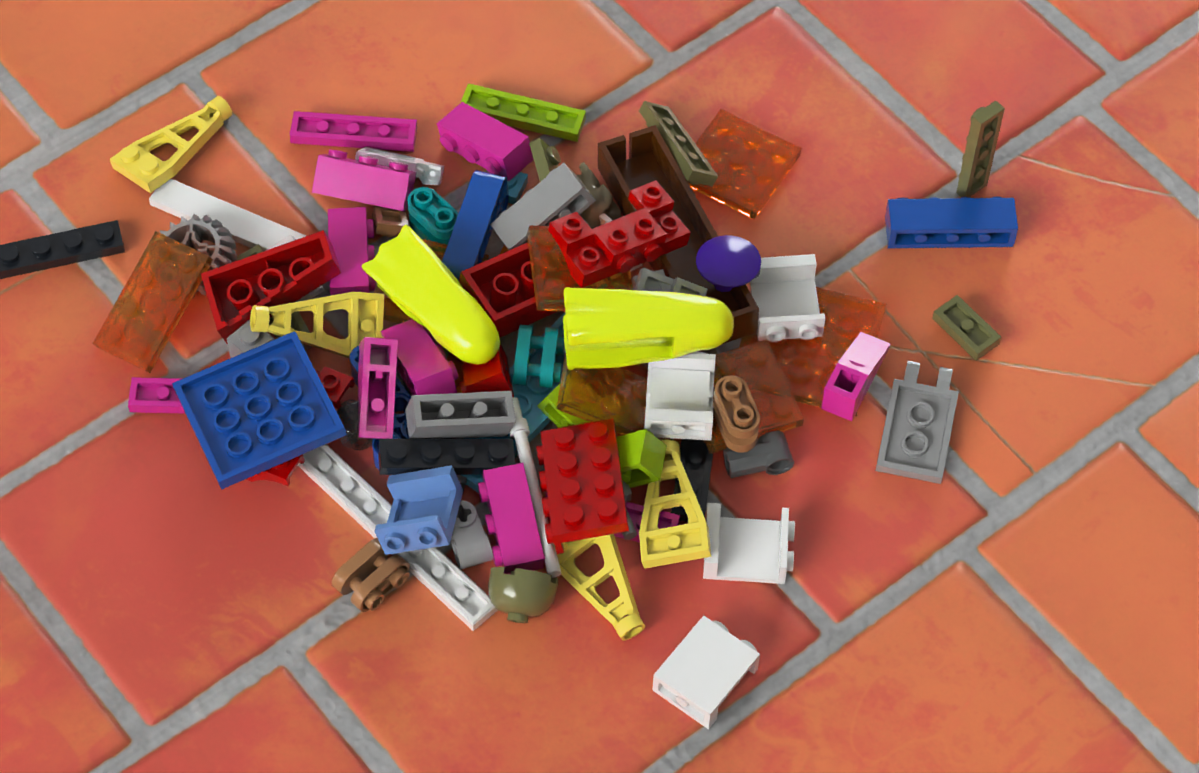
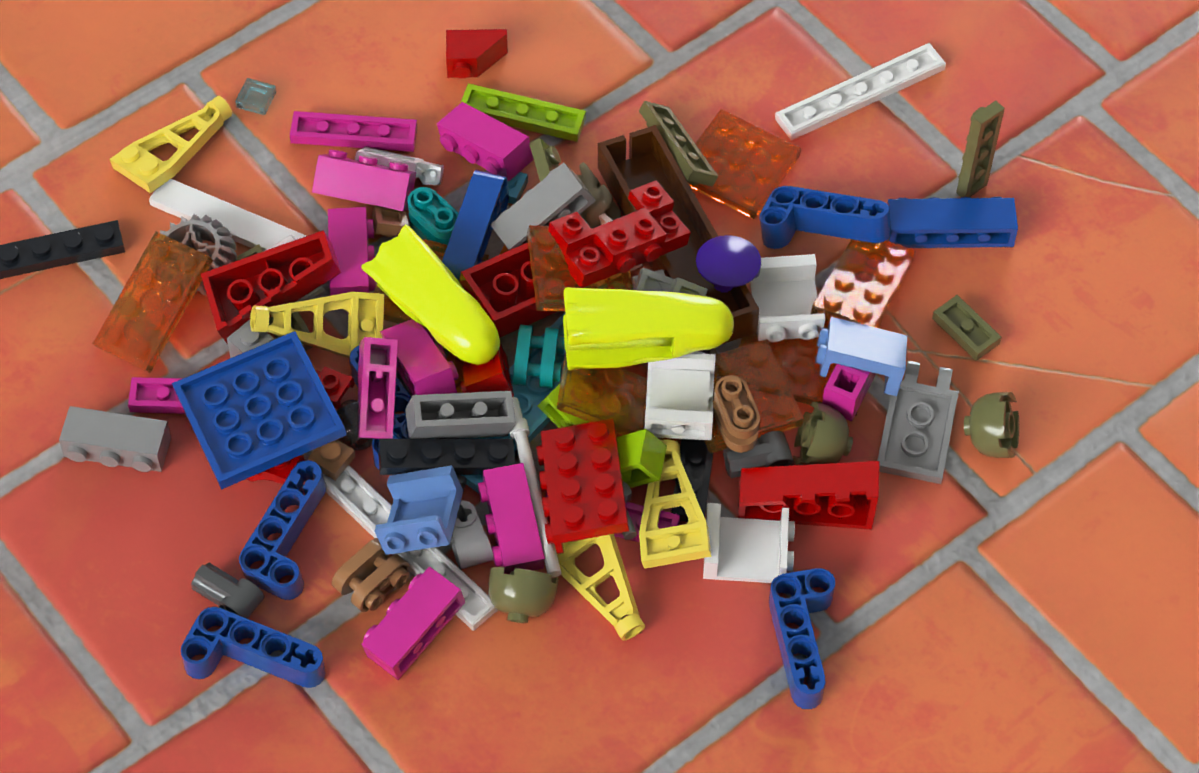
white panel [652,615,760,730] -> none
none -> light grey brick [59,406,171,472]
none -> blue beam [181,607,325,688]
none -> dark grey piece [191,562,265,619]
none -> clear light blue tile [235,78,276,115]
none -> blue beam [239,460,326,600]
none -> medium nougat plate [308,440,355,481]
none -> dark pink brick [361,566,465,680]
none -> red slope [446,29,508,79]
none -> red wedge [738,461,880,530]
none -> blue beam [759,186,891,249]
none -> blue beam [769,568,835,709]
none -> white tile [775,43,946,141]
none -> olive cylinder [793,402,853,465]
none -> clear orange plate [811,239,916,328]
none -> panel [815,317,907,396]
none -> olive cylinder [964,392,1019,458]

